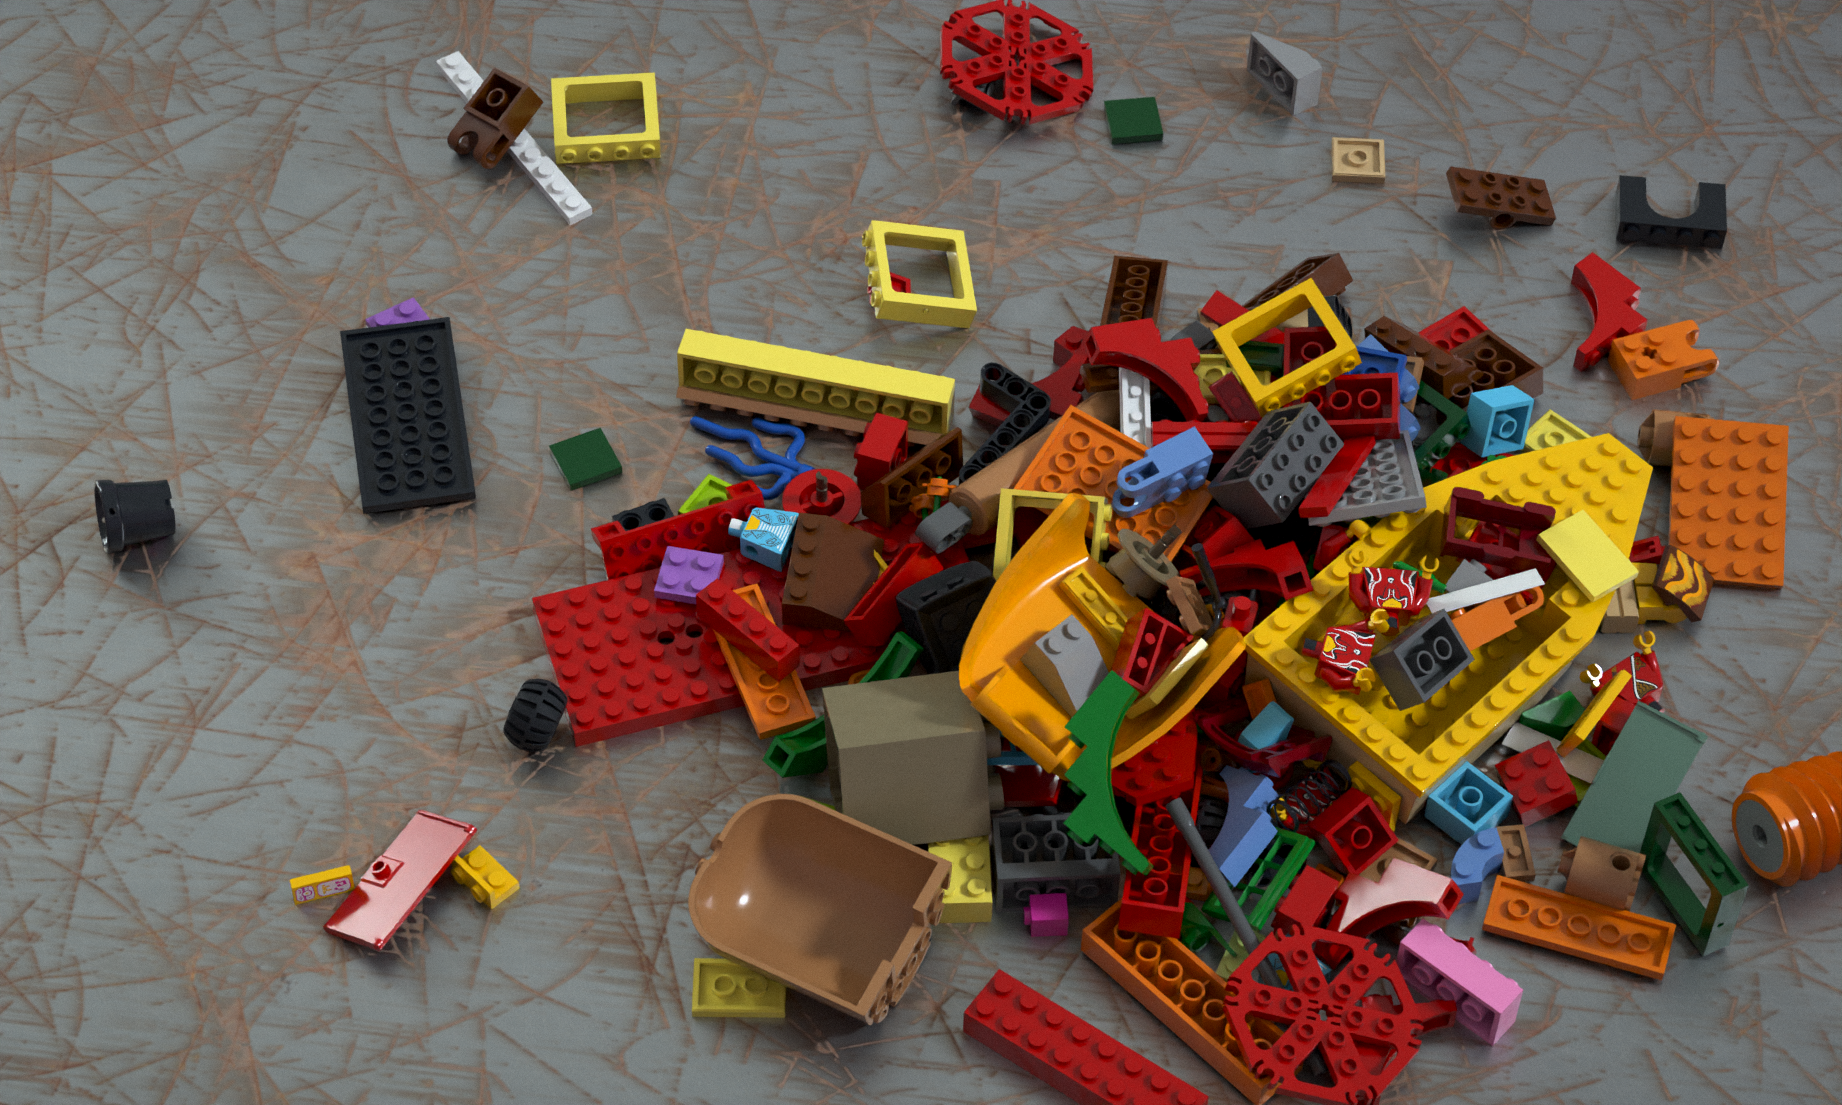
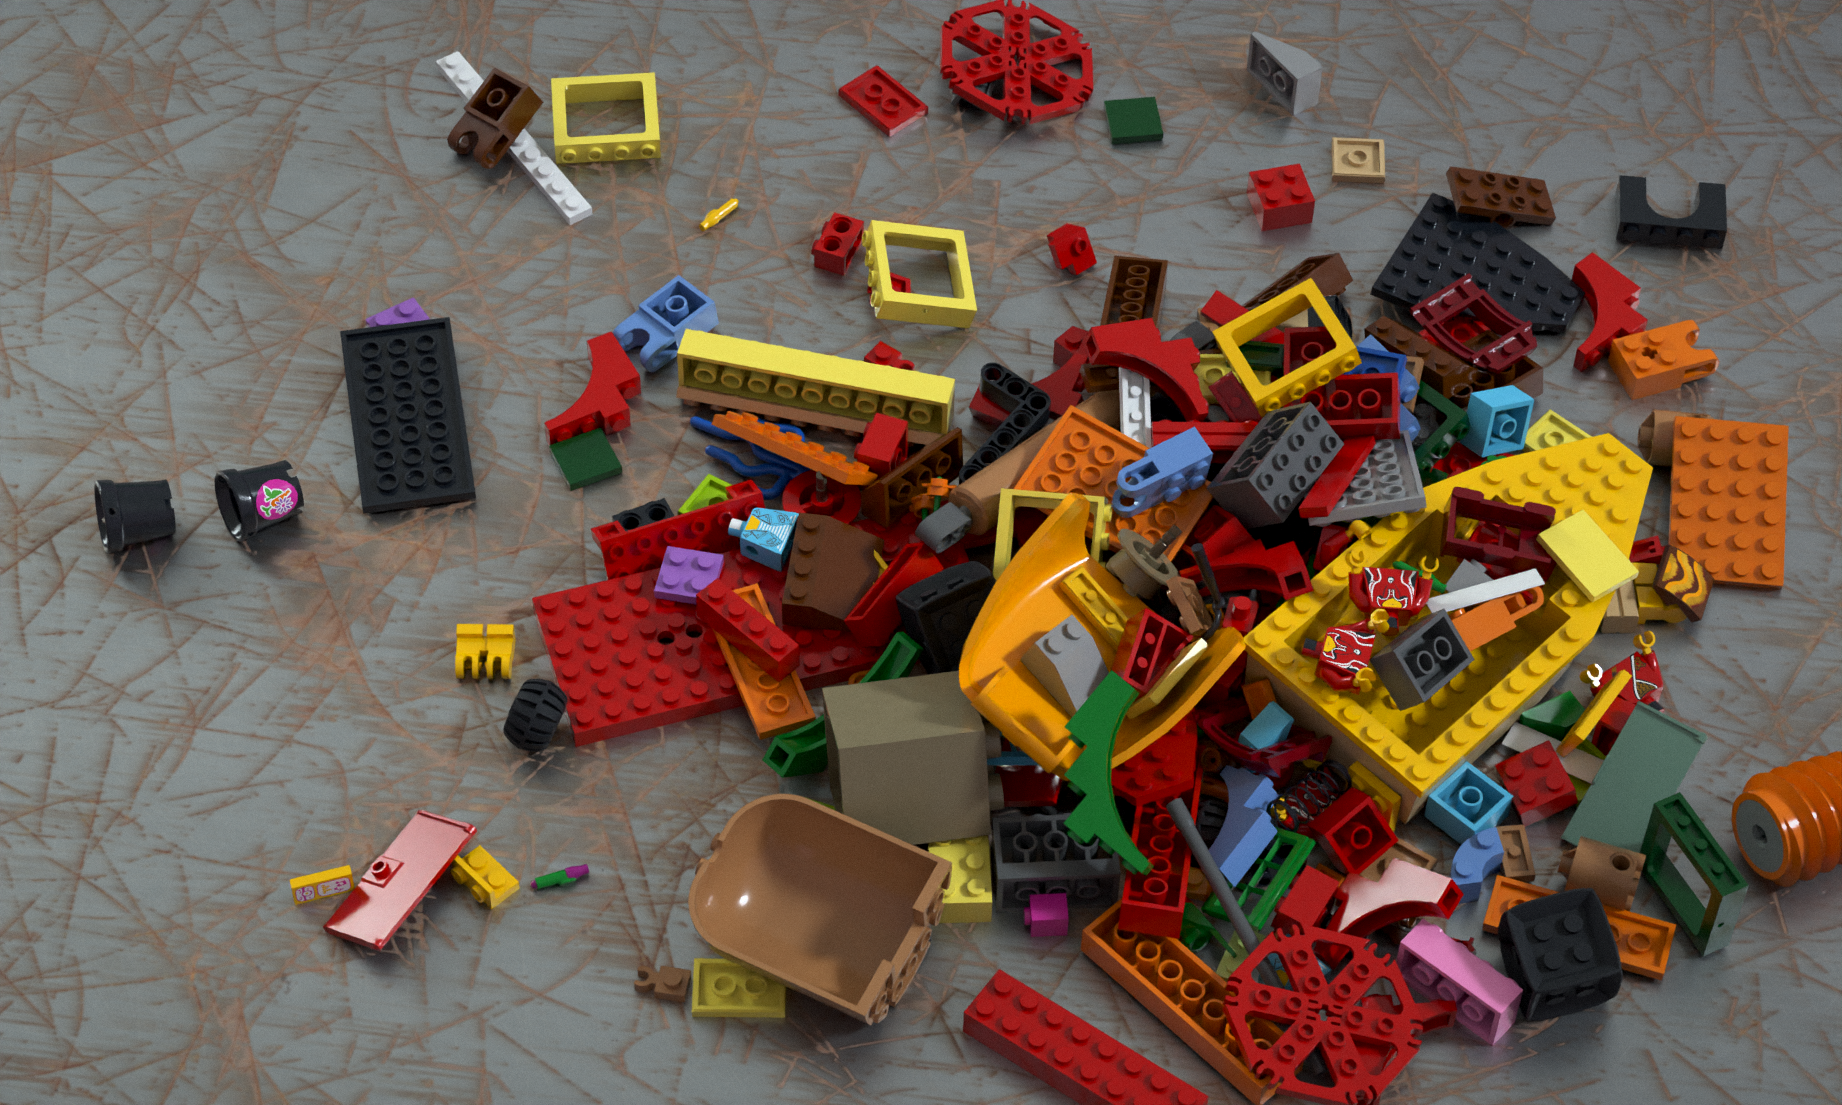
none -> black piece [214,460,304,542]
none -> yellow legs [455,624,516,679]
none -> green piece [530,864,589,890]
none -> red arch [544,331,641,445]
none -> medium blue brick [613,275,719,372]
none -> medium nougat plate [634,965,691,1003]
none -> yellow piece [699,198,739,231]
none -> orange plate [711,411,878,485]
none -> red brick [811,212,864,276]
none -> red tile [838,65,928,137]
none -> red plate [864,341,915,371]
none -> red brick [1046,223,1097,275]
none -> red brick [1247,163,1315,231]
none -> black wing [1370,192,1586,333]
none -> dark red wedge [1409,273,1537,374]
none -> black piece [1498,888,1623,1021]

